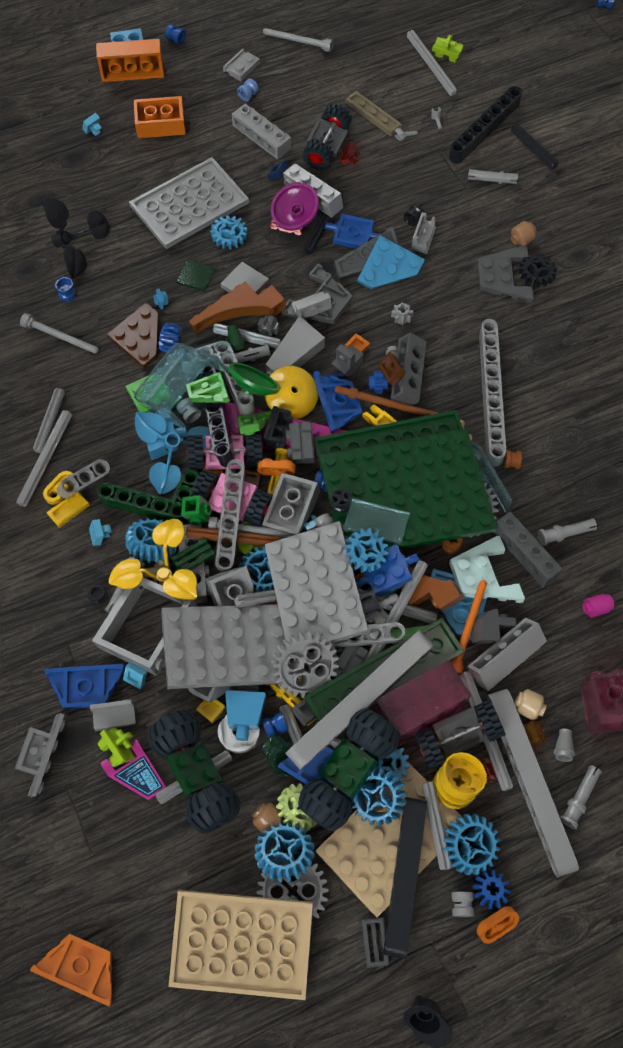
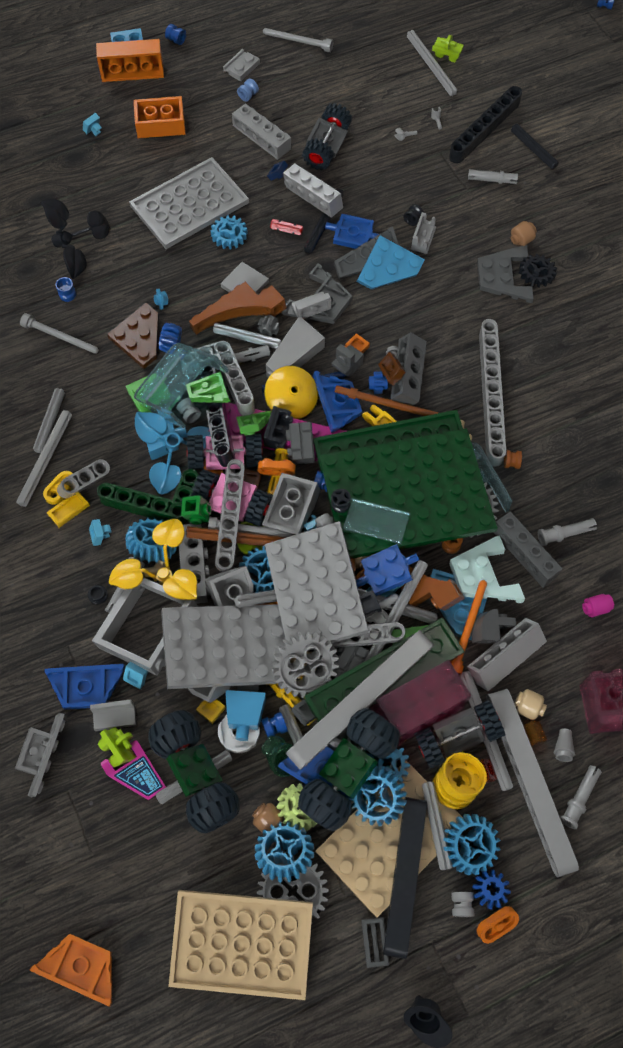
dark green tile [171,538,216,570] -> none
clear green piece [177,260,215,292] -> none
dark green cone [227,325,245,352] -> none
green dish [228,362,281,396] -> none
magenta dish [271,182,319,230] -> none
clear red tile [340,141,360,165] -> none
dark azure gear [344,528,389,573] -> none
dark tan tile [345,91,402,137] -> none
light grey gear [391,302,413,325] -> none

